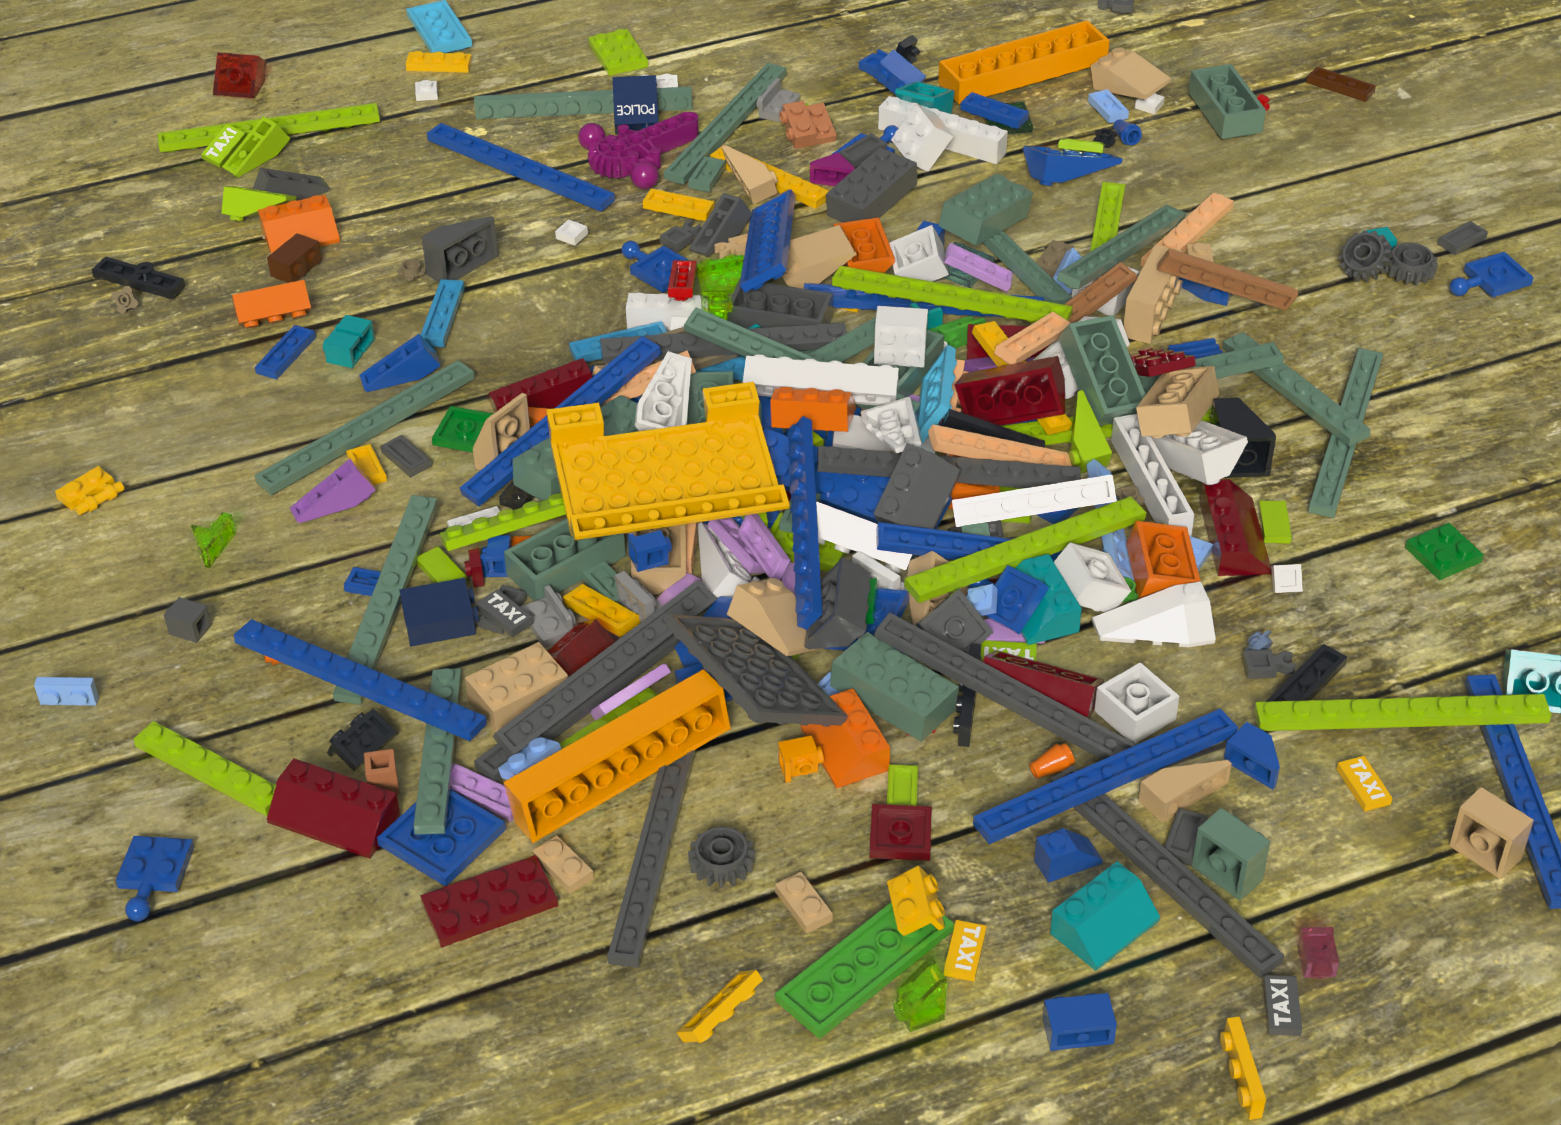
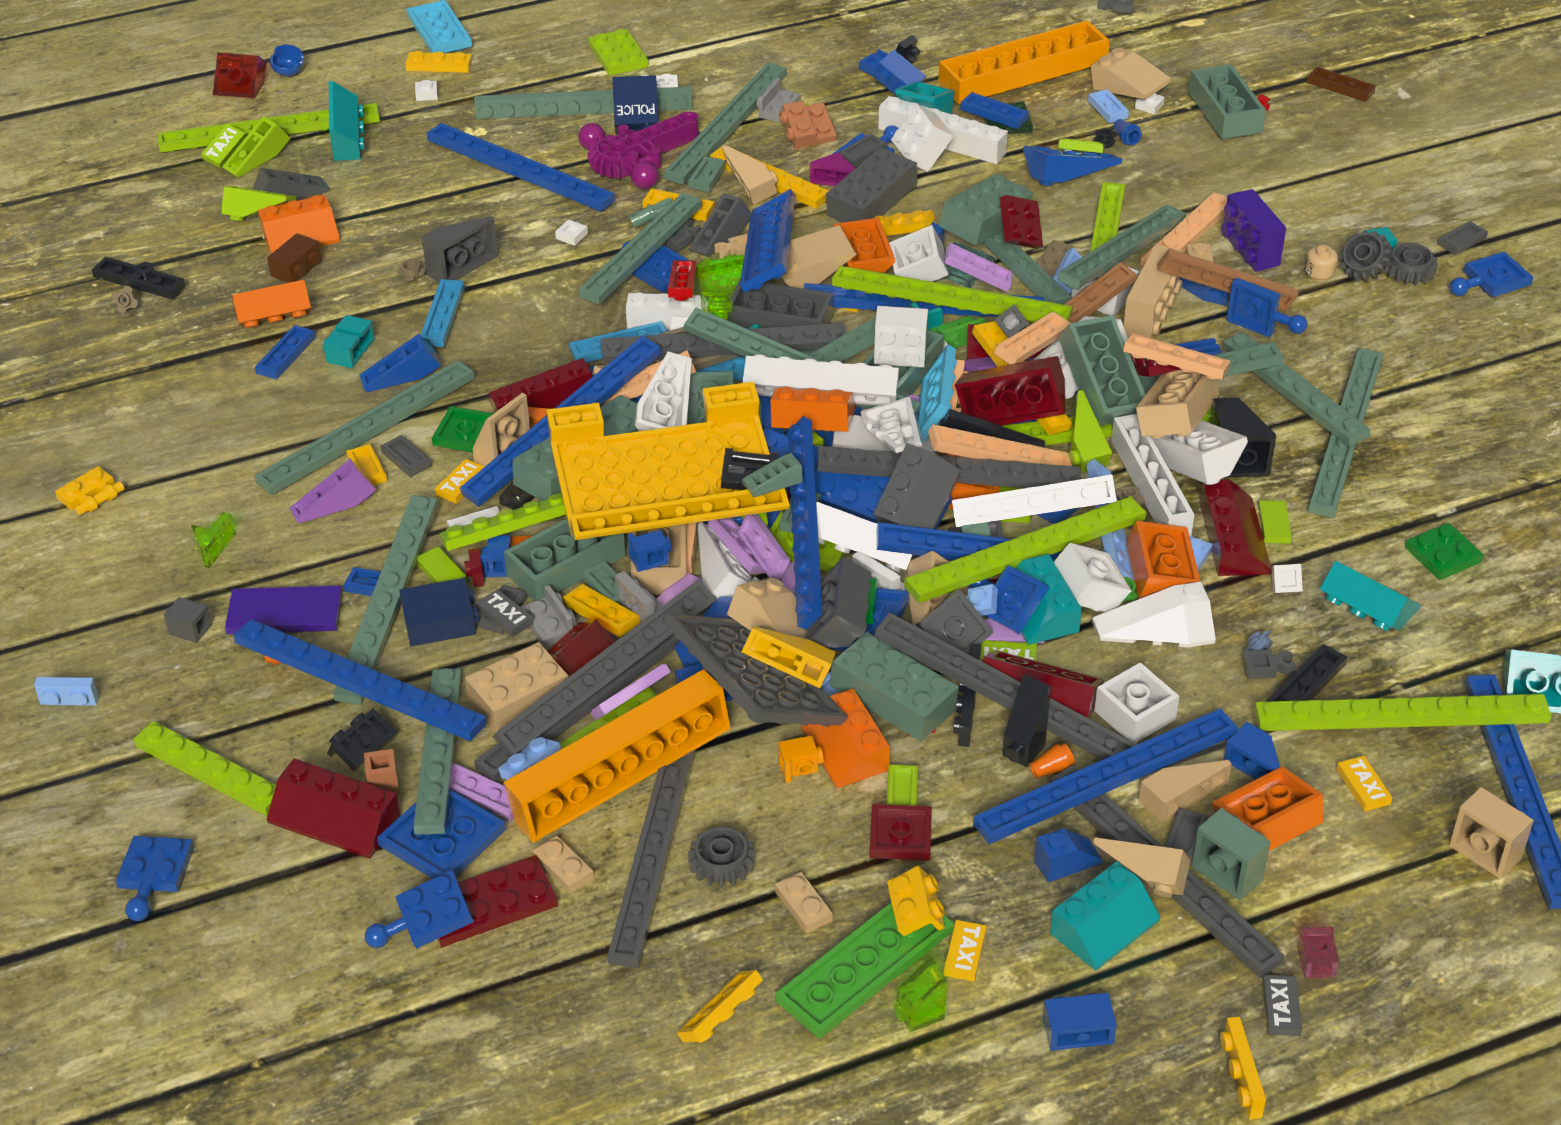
none -> dark purple tile [225,586,342,634]
none -> blue hair [270,44,303,77]
none -> teal slope [328,81,365,161]
none -> blue plate [364,870,474,949]
none -> yellow tile [435,459,484,504]
none -> sand green plate [579,192,702,304]
none -> sand green axle [629,198,673,229]
none -> black plate [721,447,778,490]
none -> sand green slope [742,453,803,497]
none -> yellow slope [742,626,836,688]
none -> yellow plate [874,210,935,236]
none -> dark grey brick [994,304,1030,338]
none -> dark red plate [1000,195,1043,248]
none -> black slope [1002,675,1051,768]
none -> tan slope [1093,838,1190,897]
none -> light nougat plate [1123,333,1231,380]
none -> orange slope [1212,766,1323,851]
none -> dark purple brick [1221,189,1286,272]
none -> blue plate [1227,278,1308,338]
none -> tan head [1305,245,1338,282]
none -> teal slope [1320,560,1421,631]

